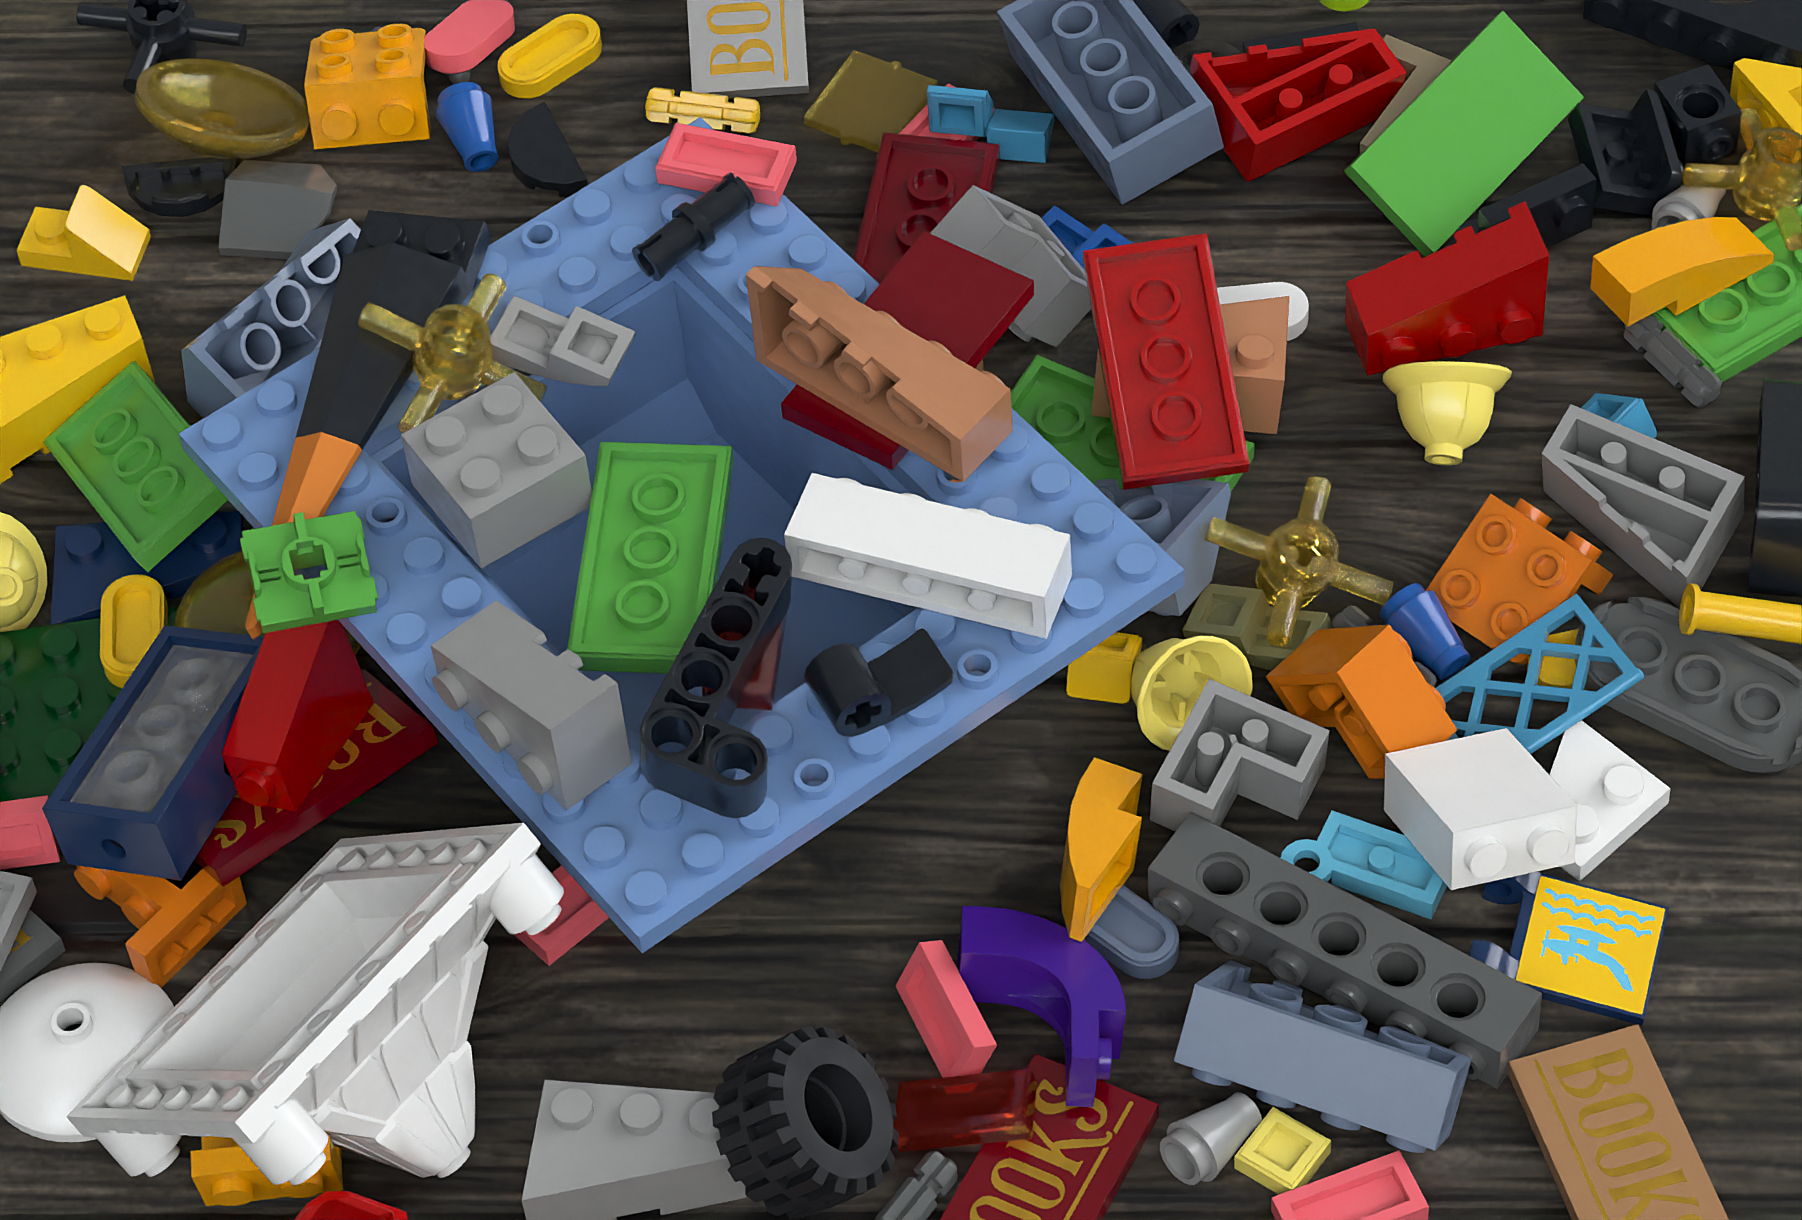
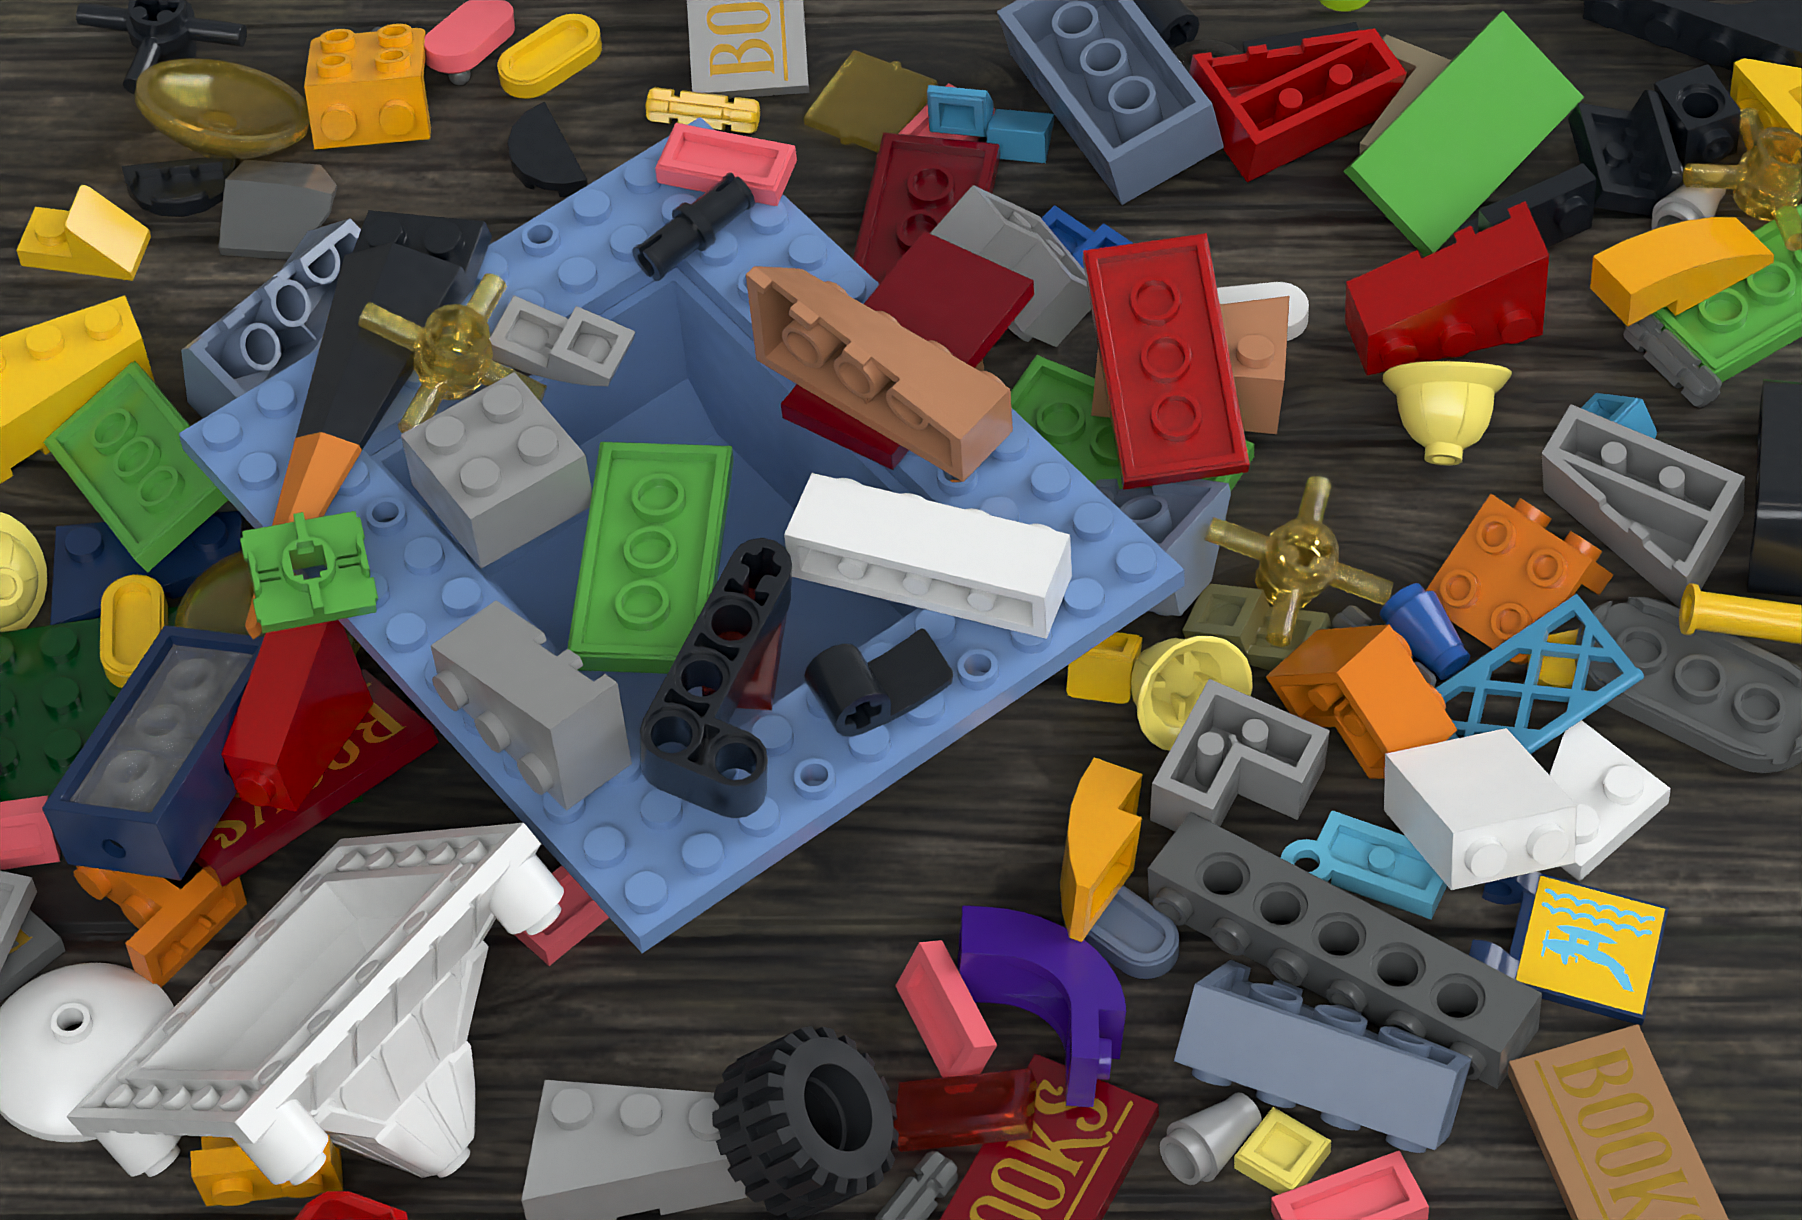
blue cone [435,82,499,172] -> none

